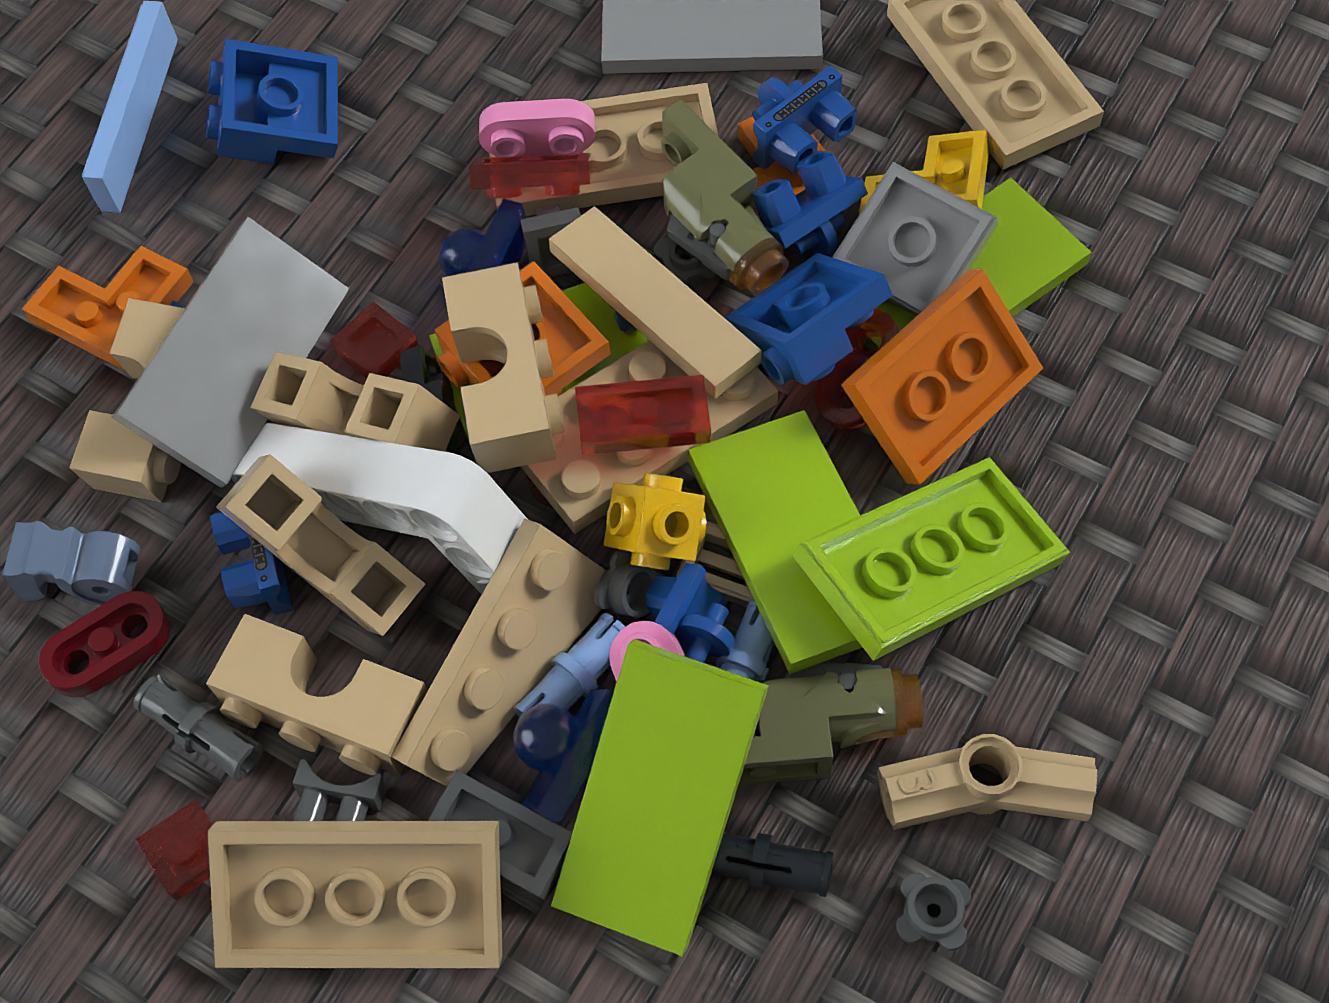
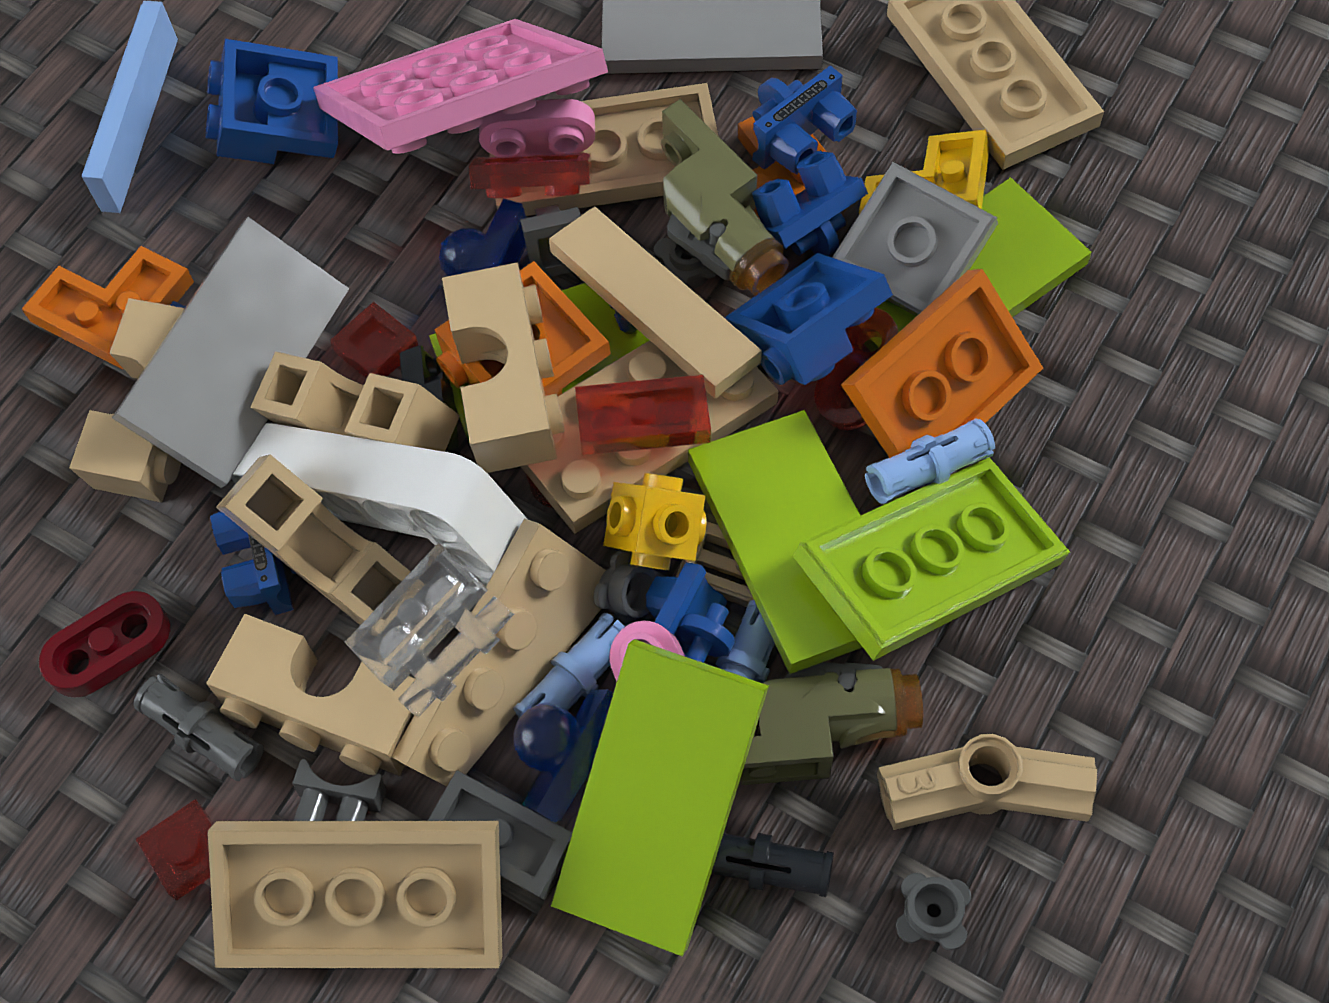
sand blue leg [2,521,140,605] -> none
none -> bright pink plate [313,19,608,154]
none -> clear plate [345,542,515,718]
none -> light blue pin [865,418,995,504]

